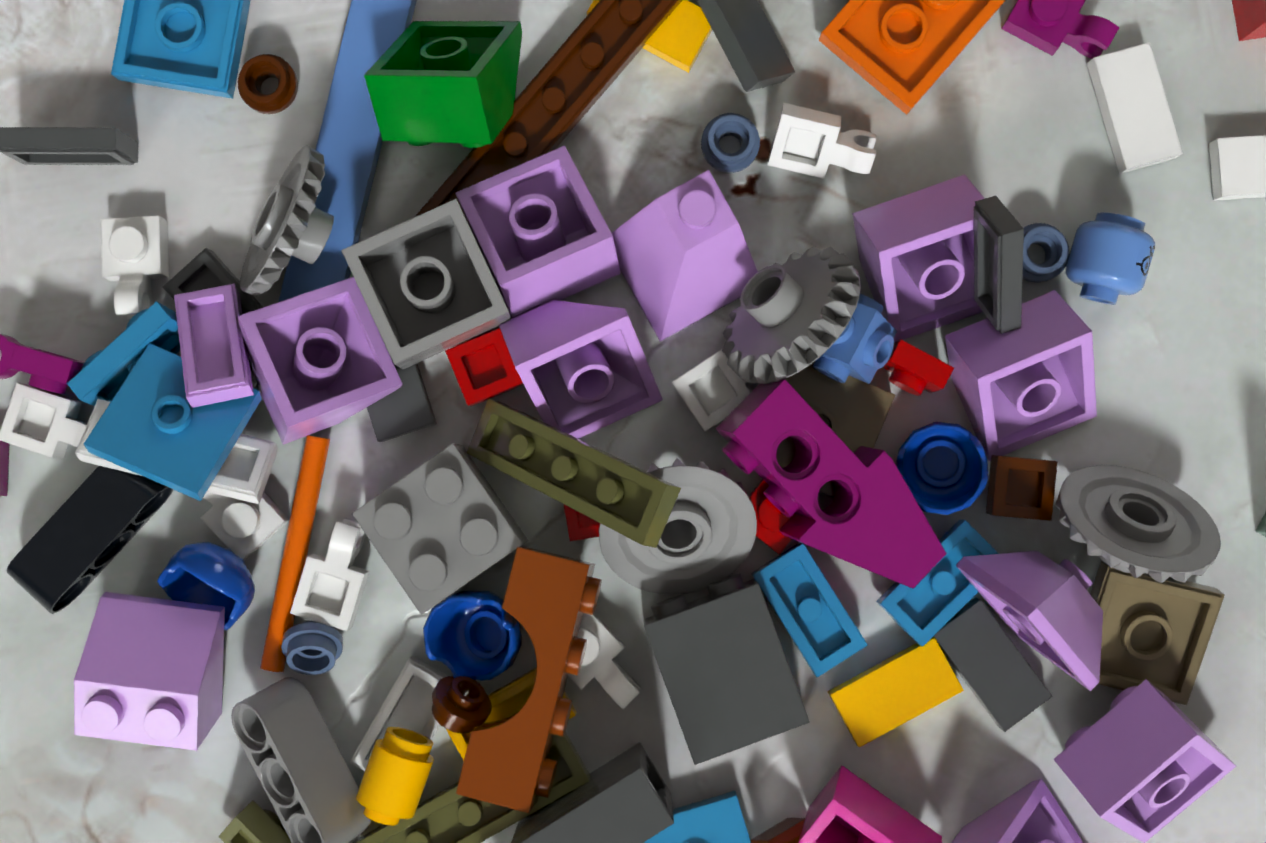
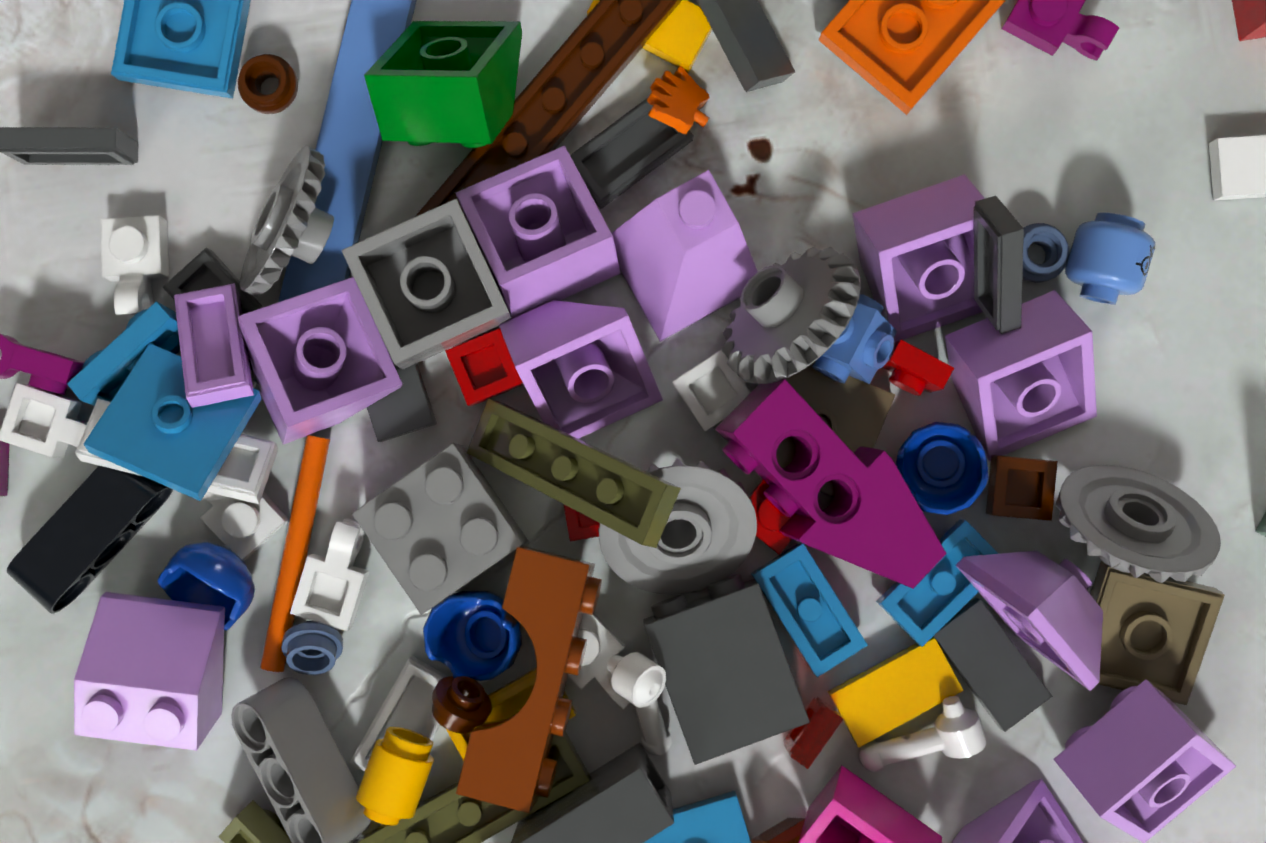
sand blue plate [701,113,760,173] -> none
white plate [768,103,877,179] -> none
white tile [1087,42,1183,174] -> none
none -> dark grey tile [570,98,694,210]
none -> white piece [607,652,672,755]
none -> orange piece [647,67,710,134]
none -> clear red tile [784,697,843,769]
none -> white piece [859,696,986,772]

